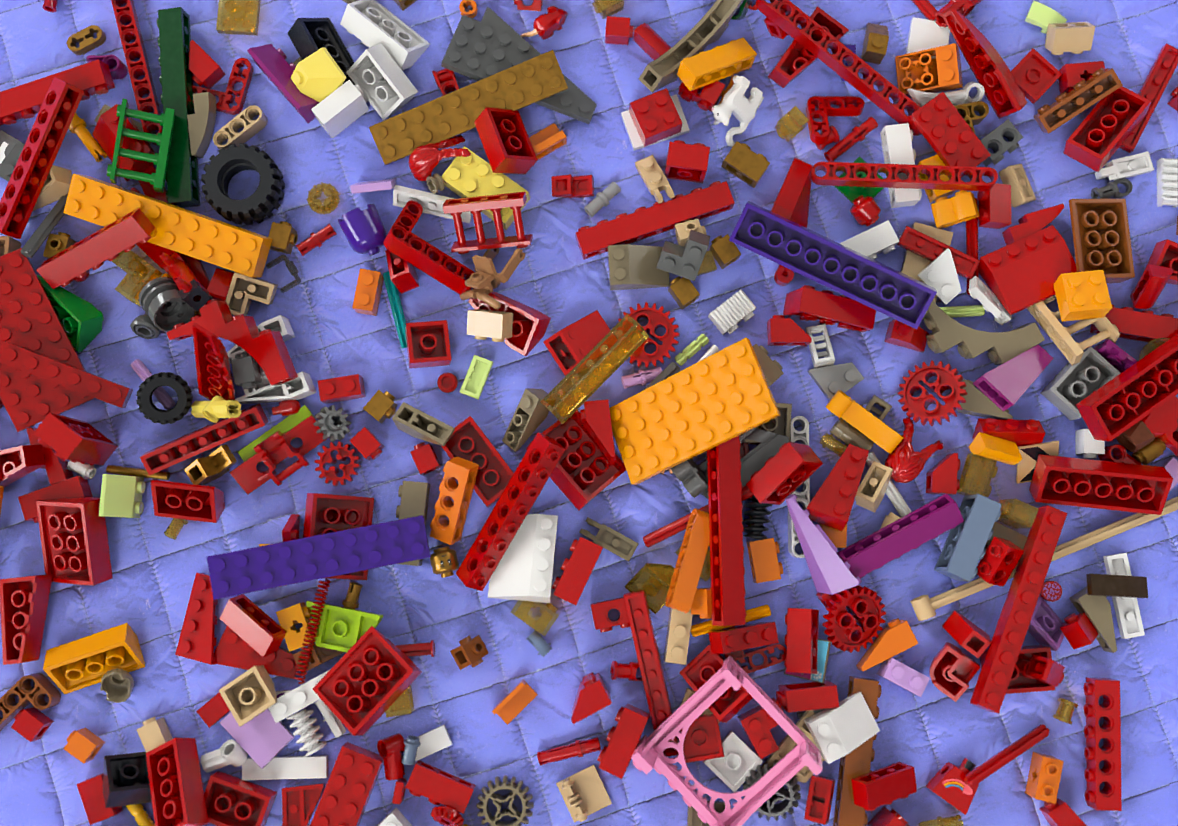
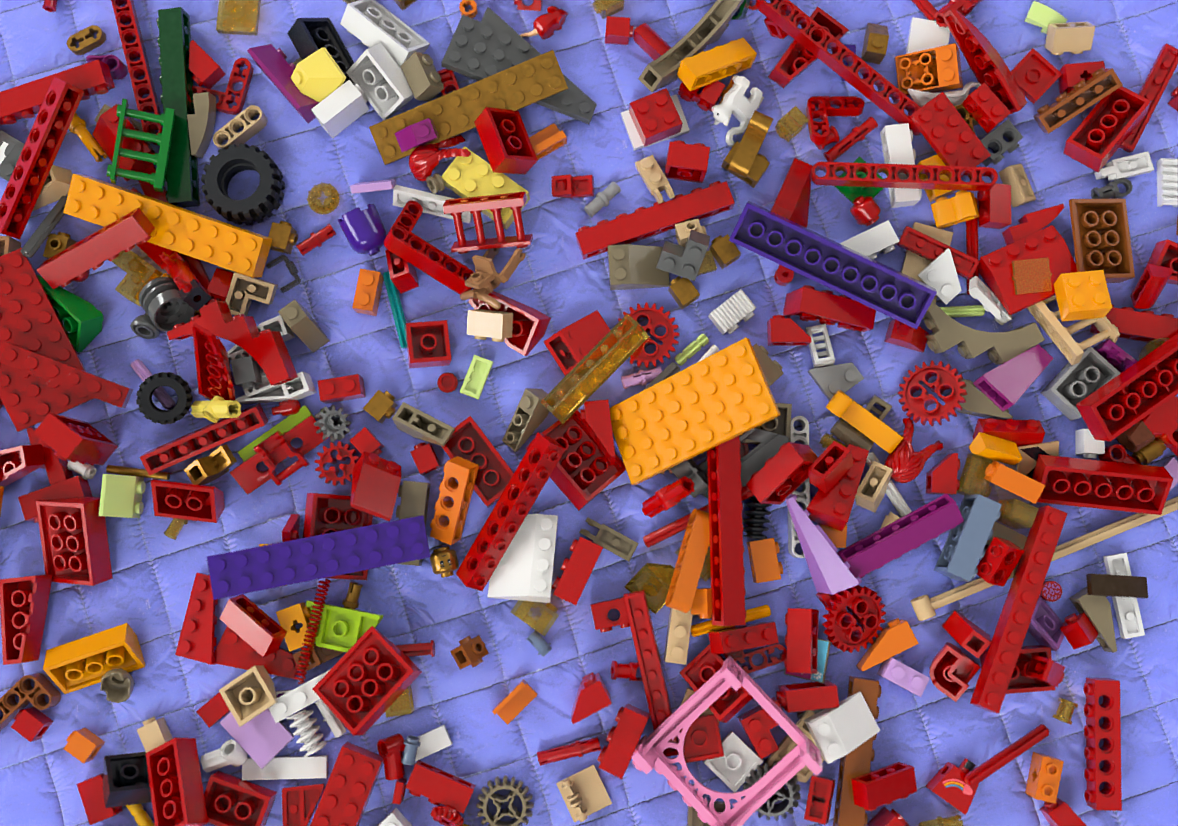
none -> dark tan slope [278,300,330,353]
none -> red slope [350,451,401,521]
none -> magenta slope [394,118,440,153]
none -> dark tan brick [400,52,444,102]
none -> red piece [642,476,694,518]
none -> pearl gold beam [728,110,773,178]
none -> red brick [807,441,853,493]
none -> red brick [962,83,1011,134]
none -> orange slope [984,460,1045,504]
none -> piece [1012,258,1052,295]

